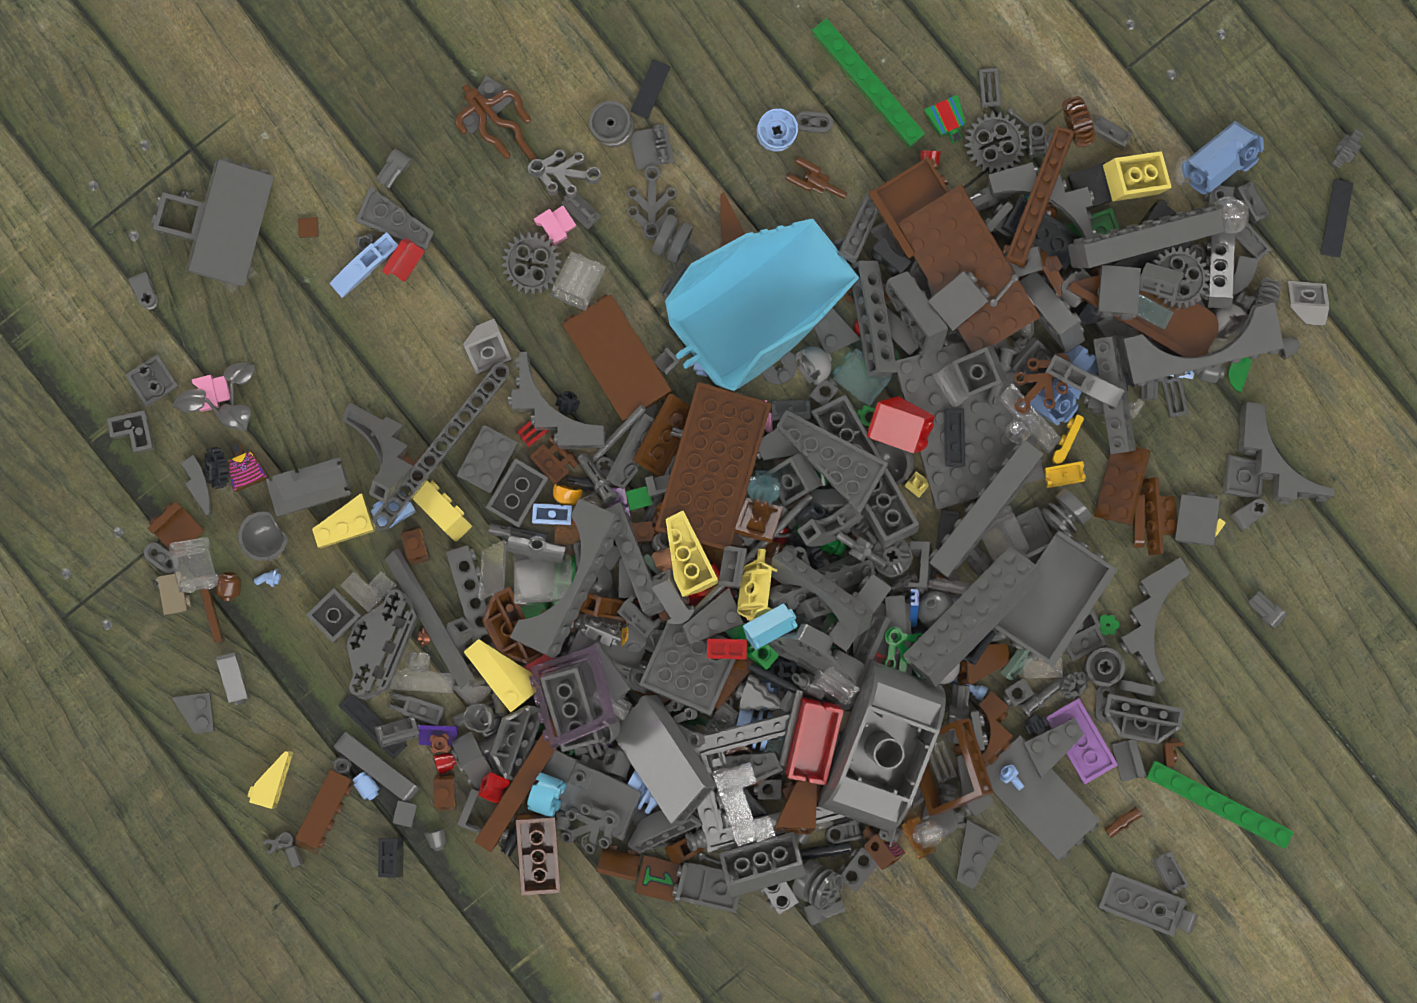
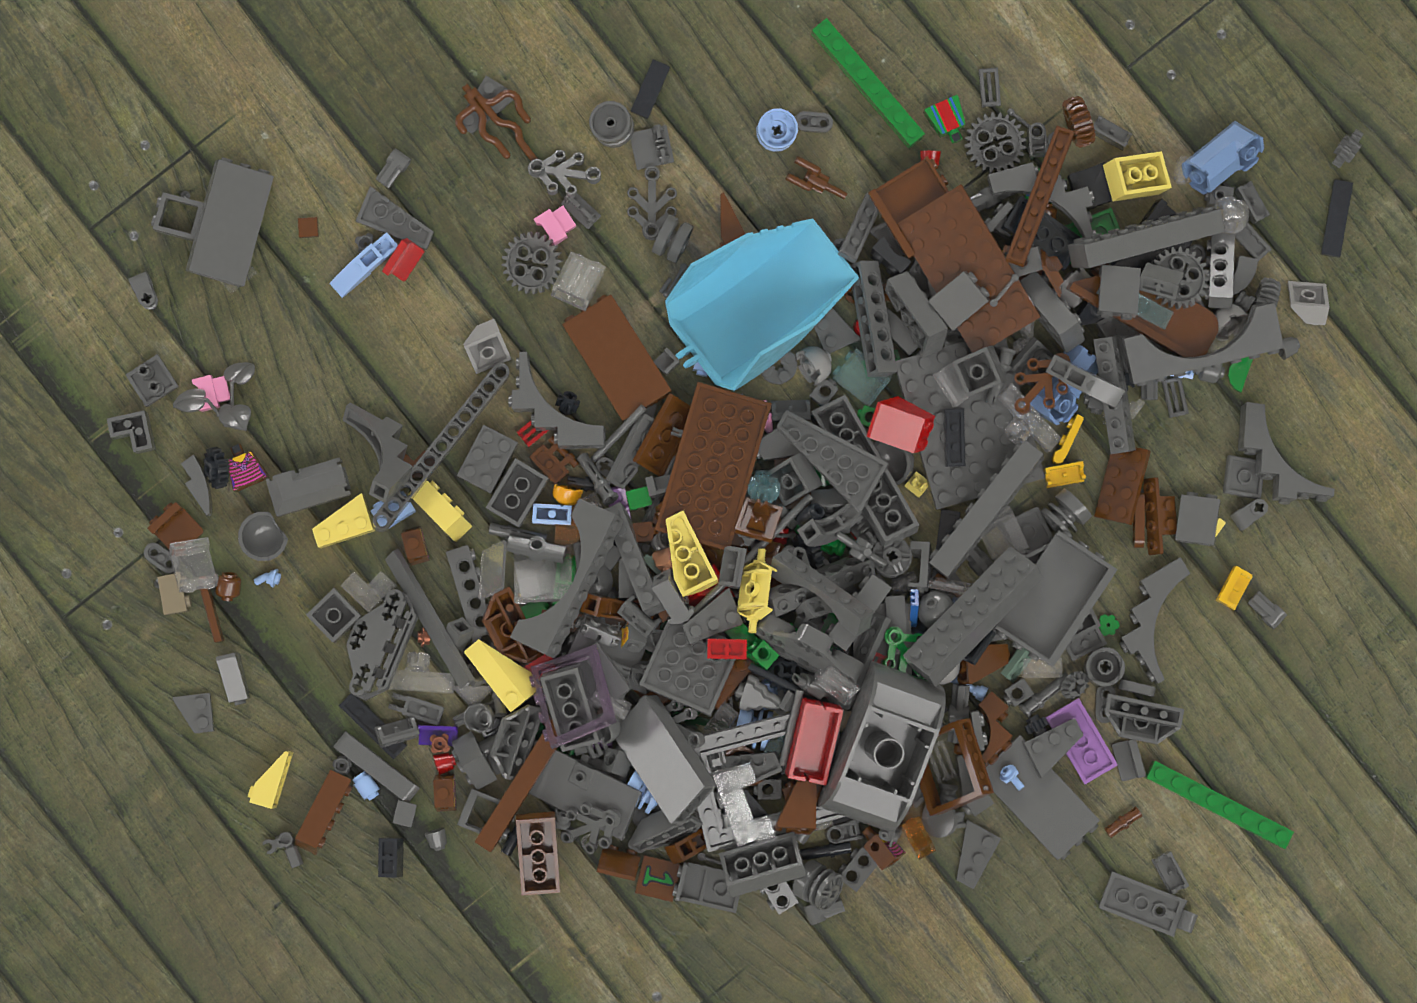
red panel [478,772,510,804] -> none
medium azure brick [527,772,567,817] -> none
dark grey wheel [685,829,707,852] -> none
medium azure brick [743,603,798,650] -> none
clear head [913,820,943,848] -> none
reddish brown bracket [1162,739,1185,766] -> none
none -> yellow hinge [1216,566,1253,610]

